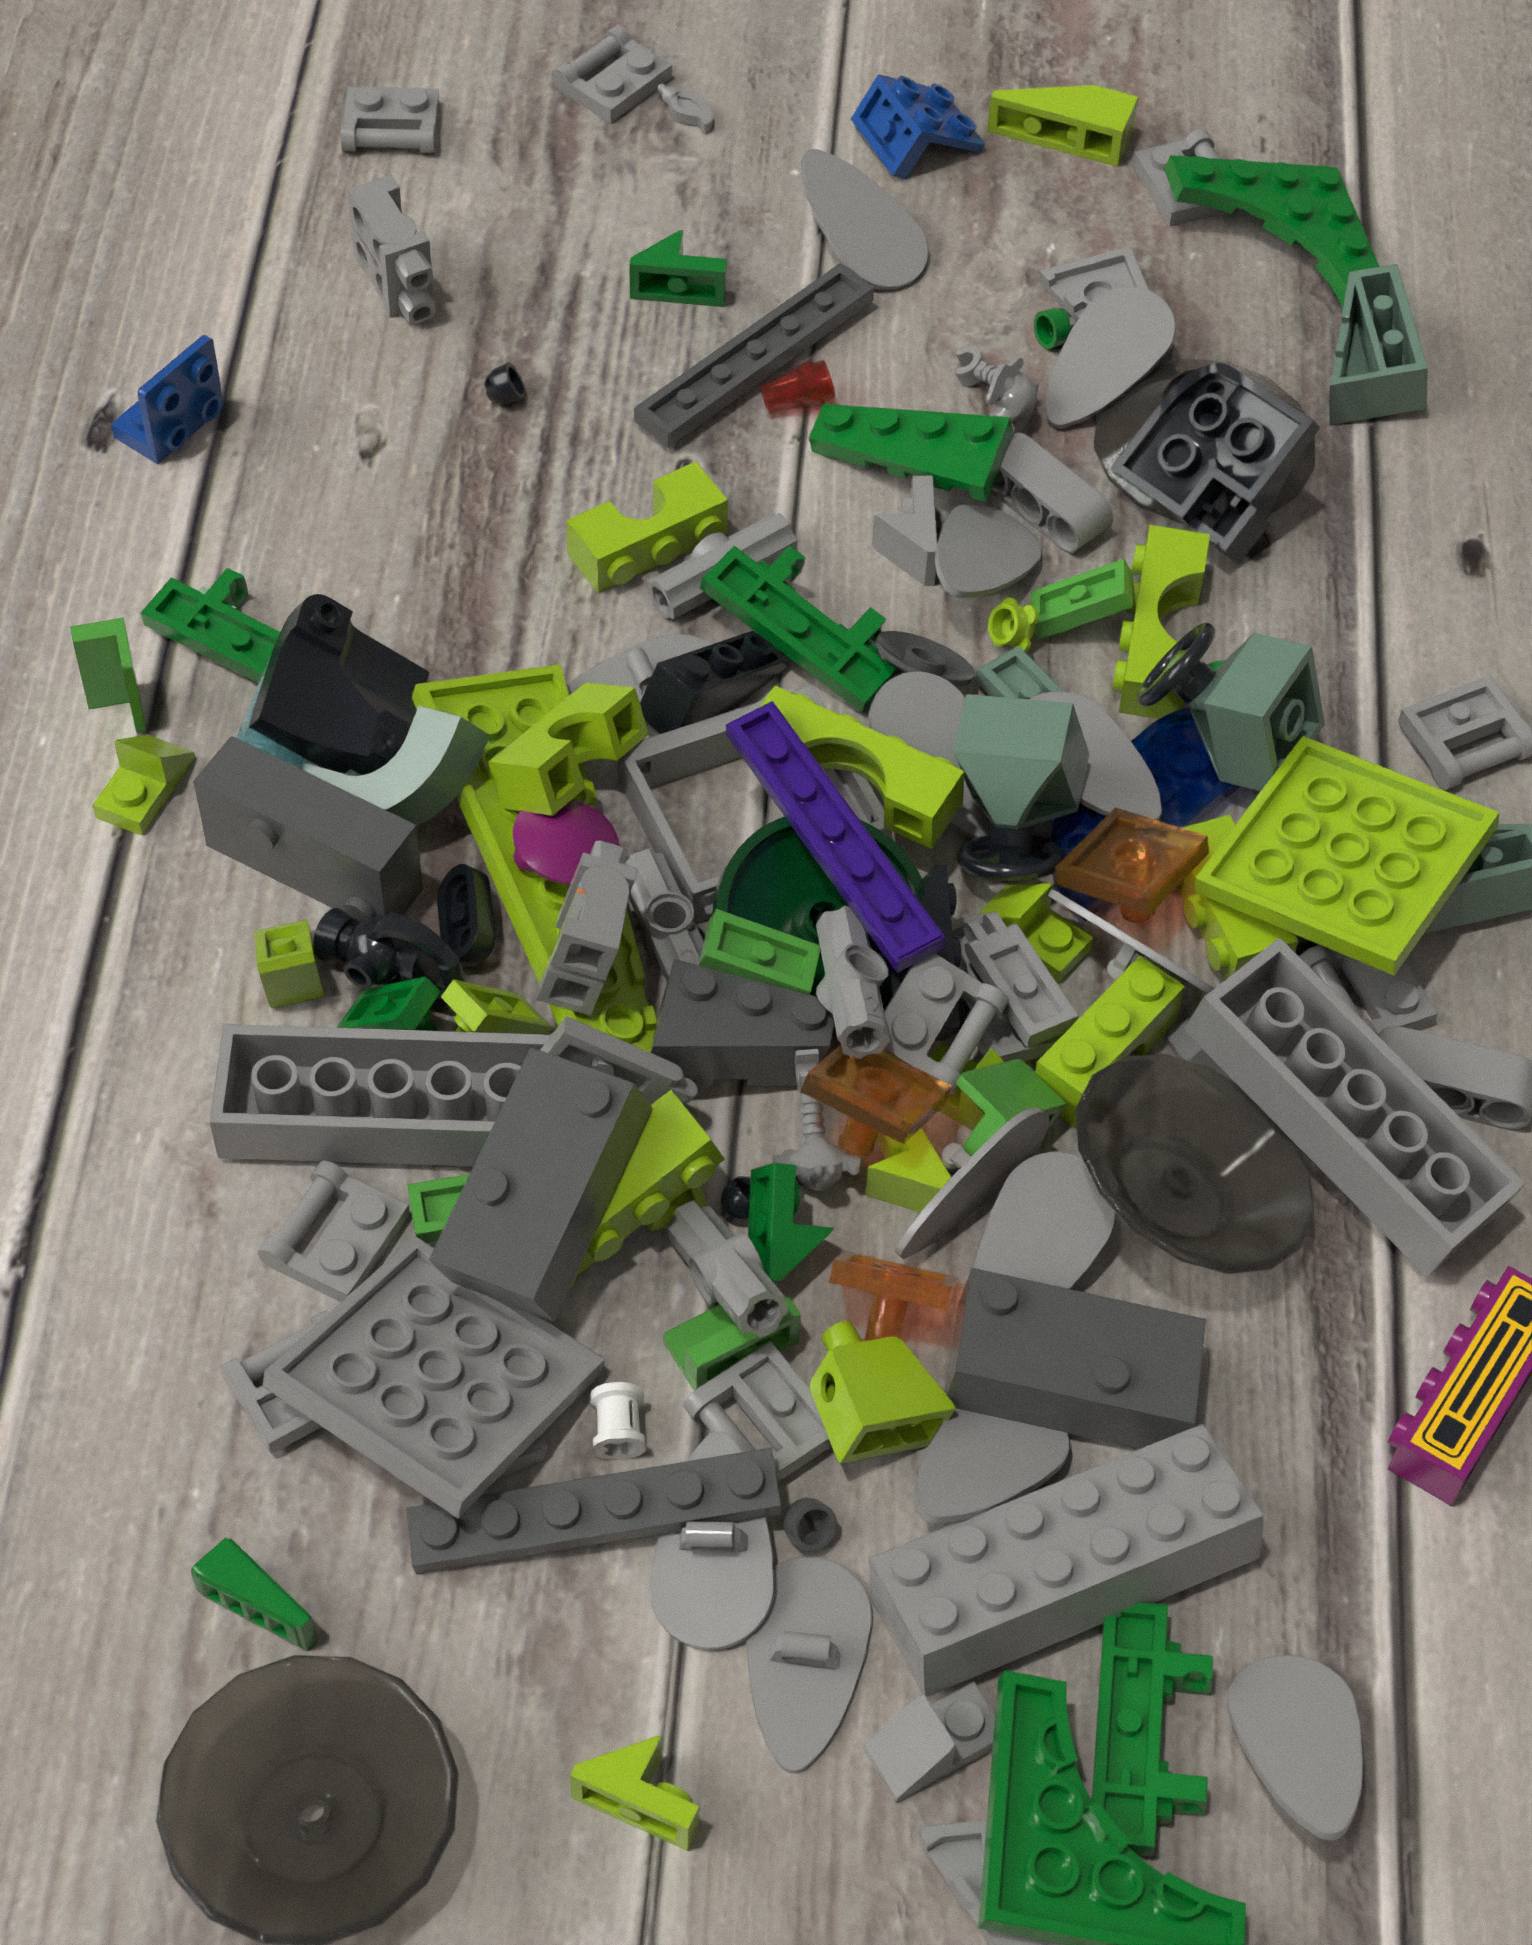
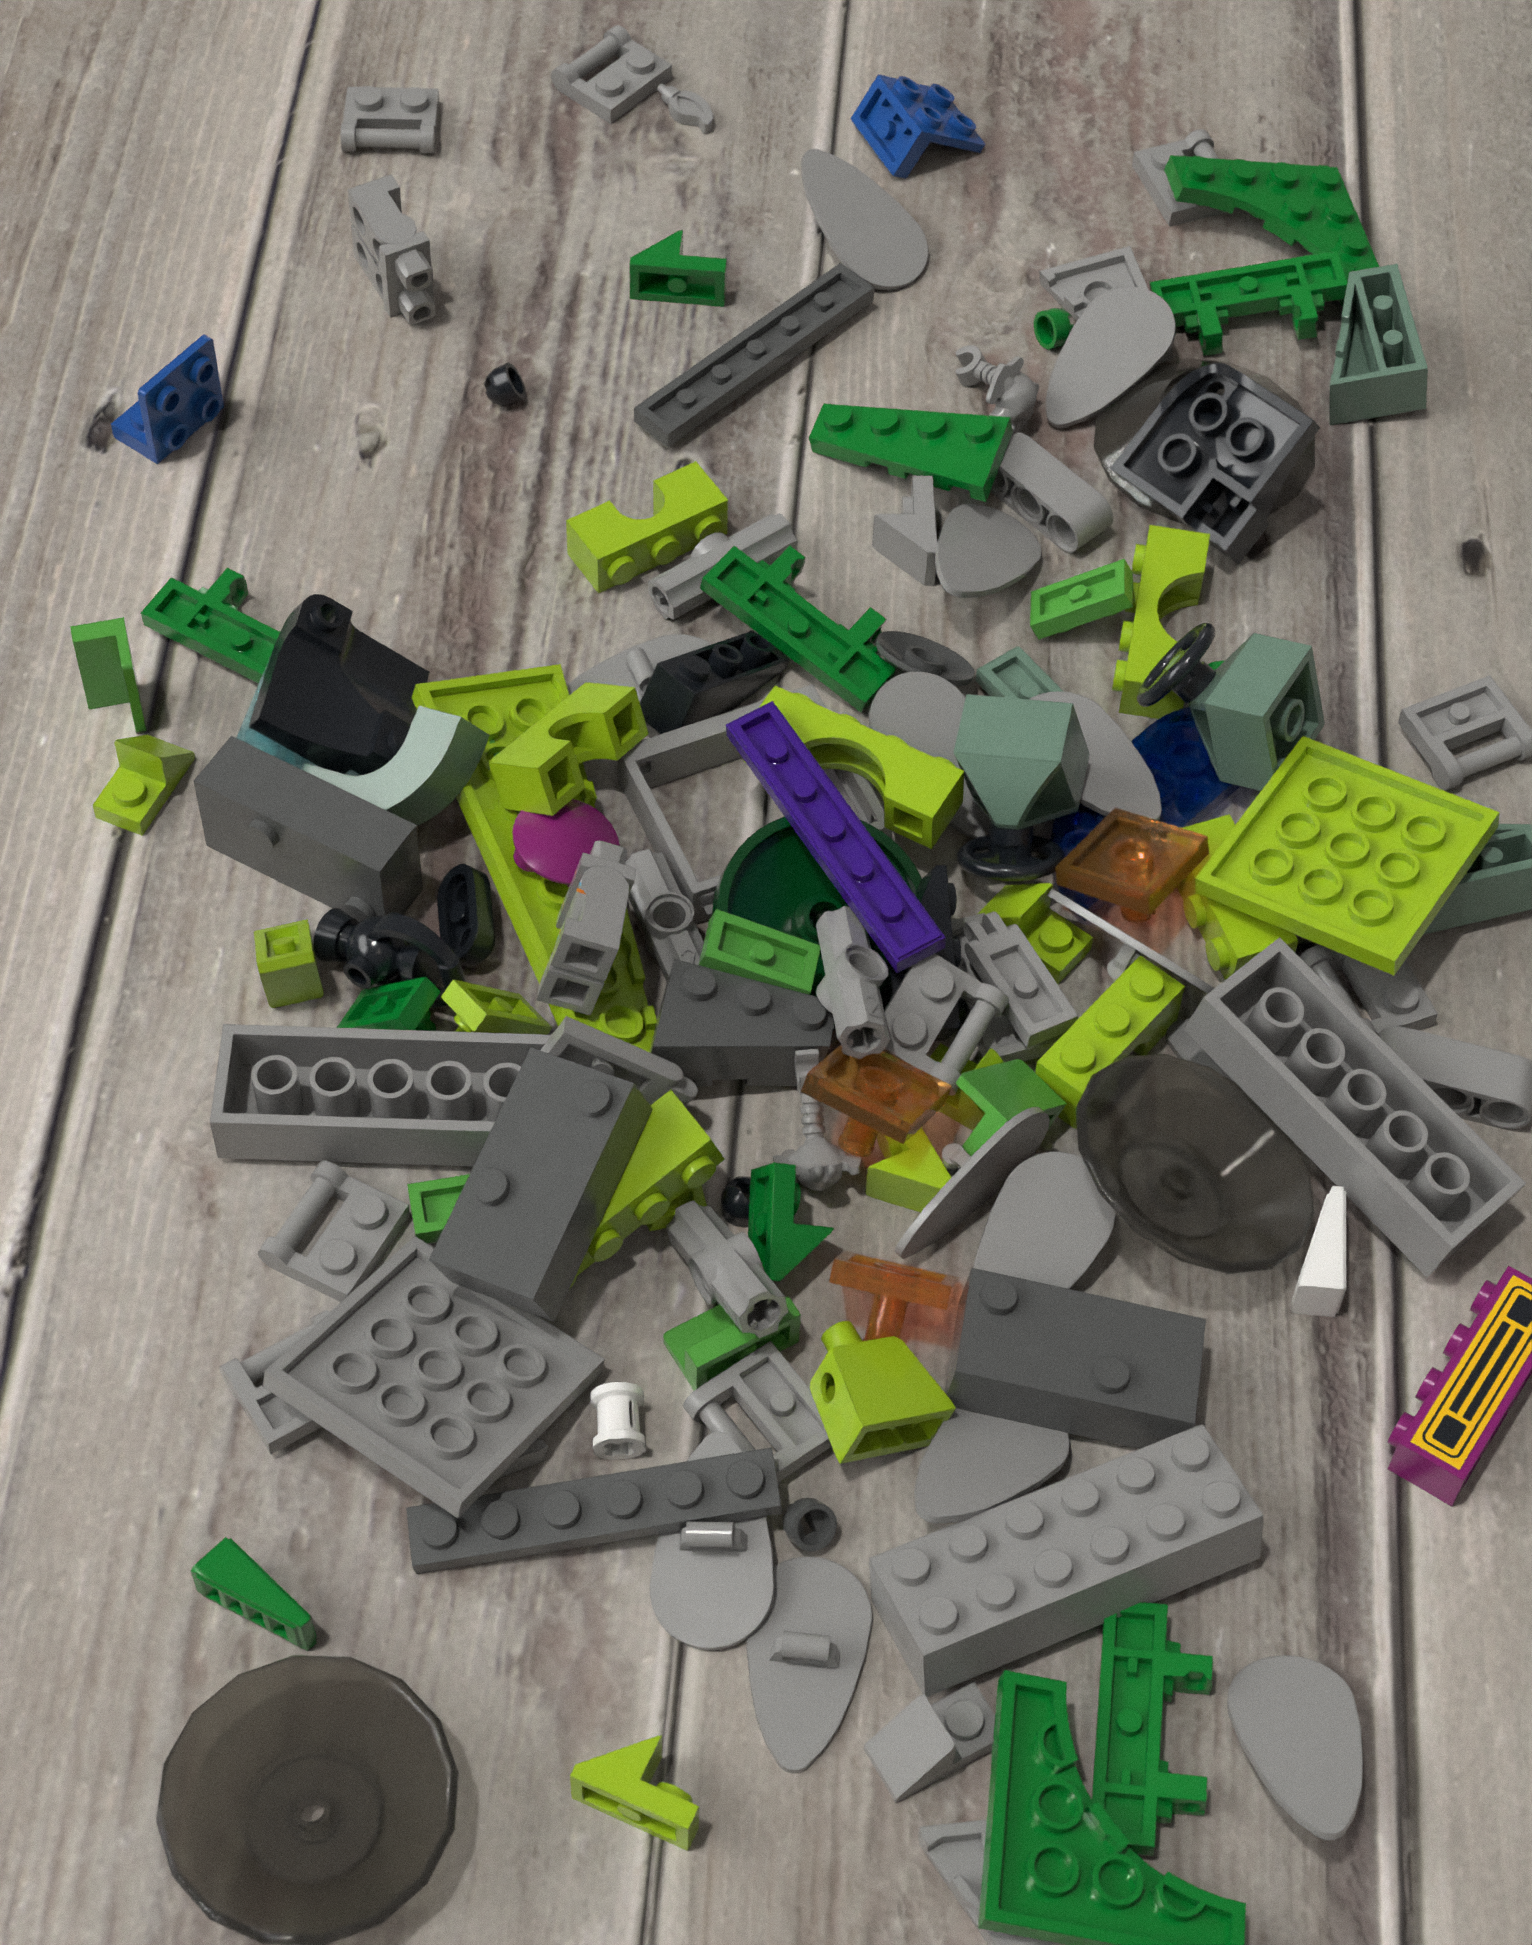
clear red cone [760,359,835,414] -> none
lime slope [987,85,1139,167] -> none
lime plate [988,597,1039,653] -> none
none -> green hinge [1149,250,1348,356]
none -> white slope [1291,1186,1346,1317]

